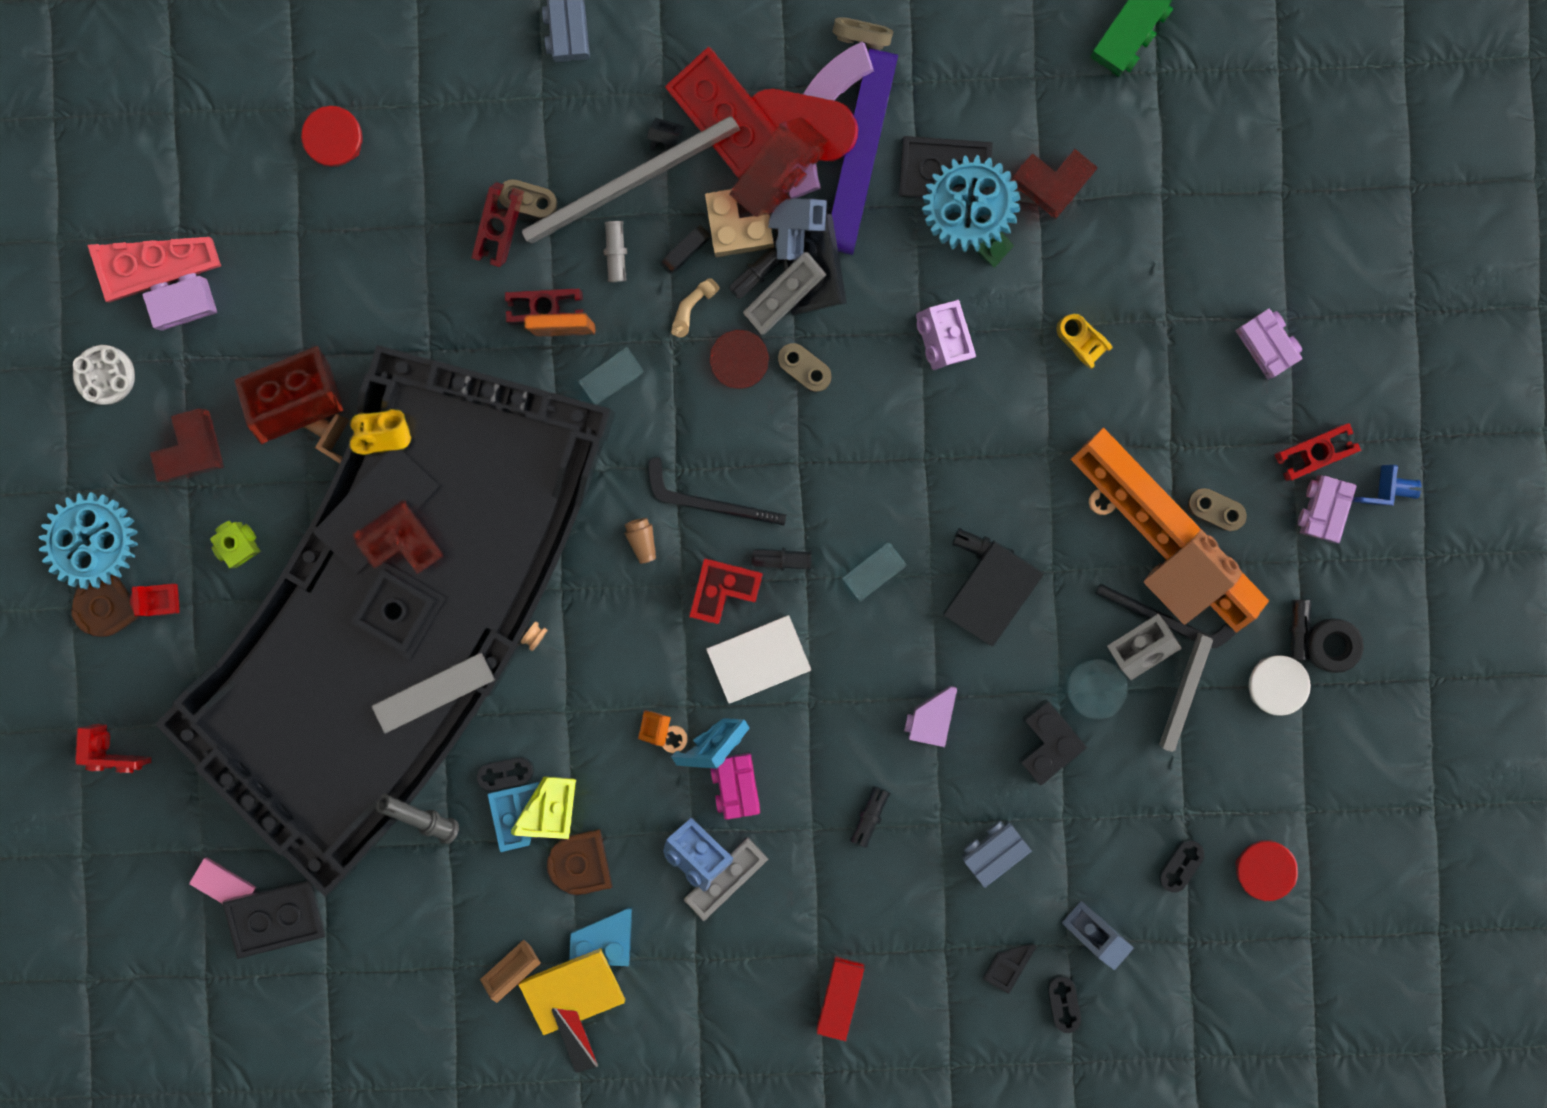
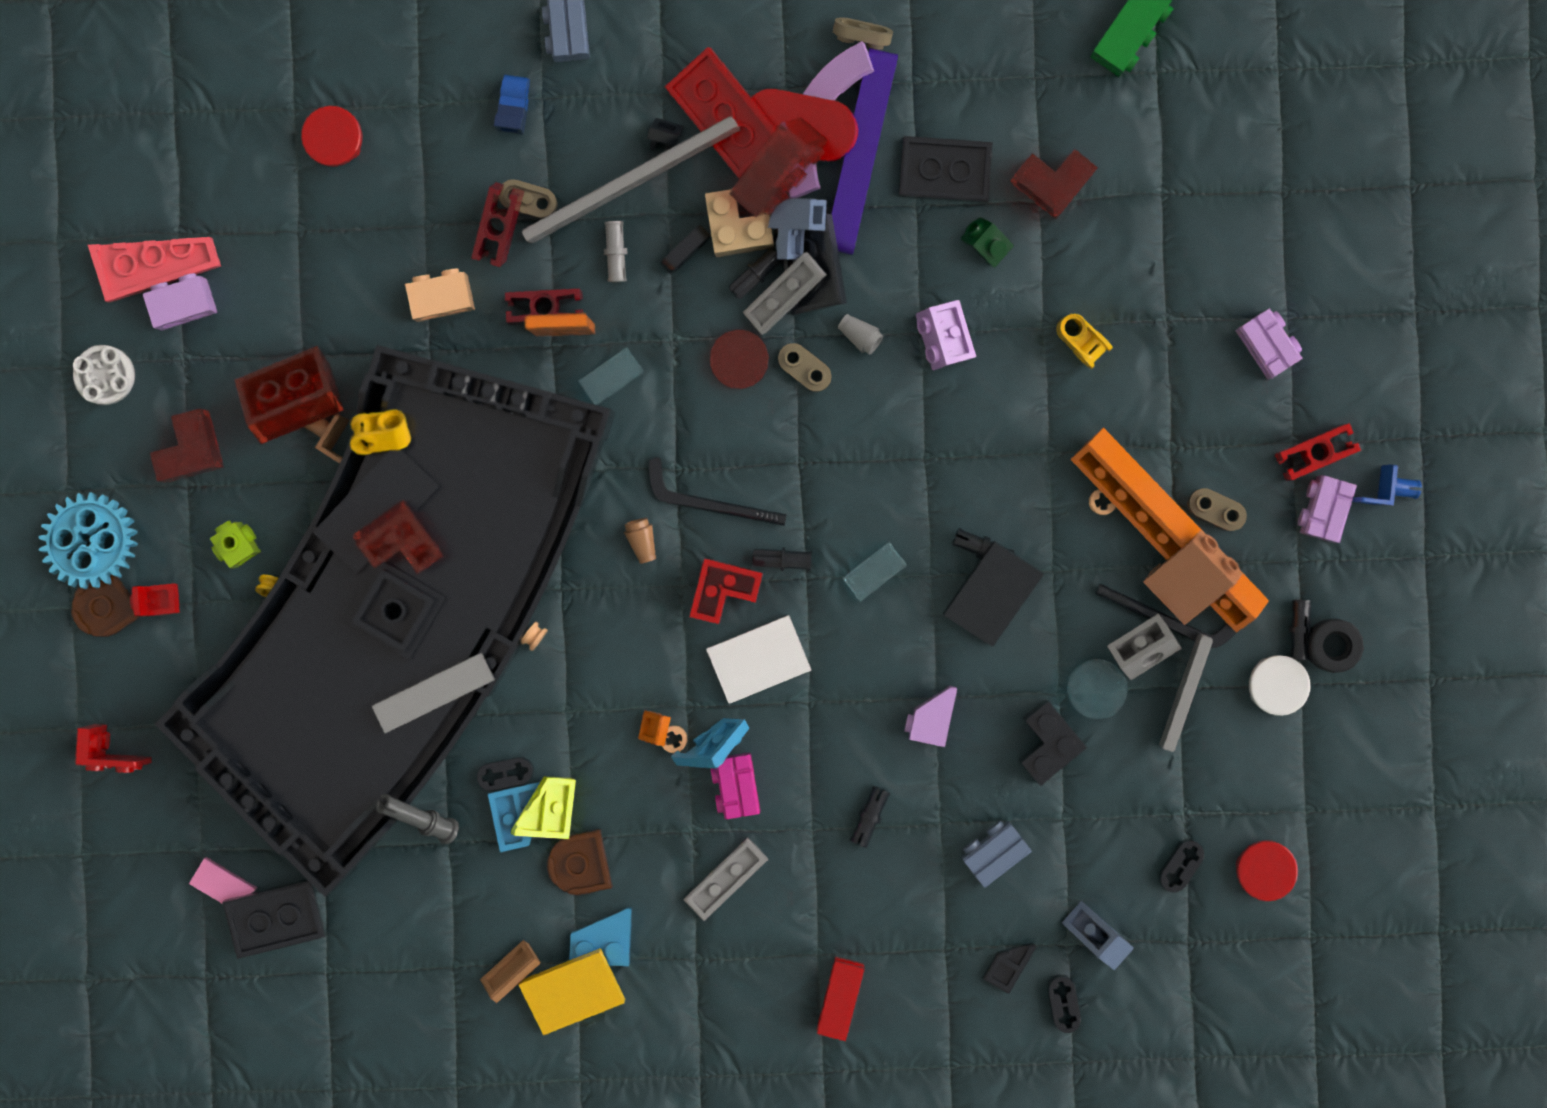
sticker [552,1008,598,1073] -> none
medium blue bracket [663,818,733,892] -> none
tan piece [671,278,720,337] -> none
medium azure gear [922,155,1021,252] -> none
none -> yellow bush [255,574,279,597]
none -> light nougat brick [405,268,475,322]
none -> leg [494,75,529,135]
none -> light grey cone [838,314,883,355]

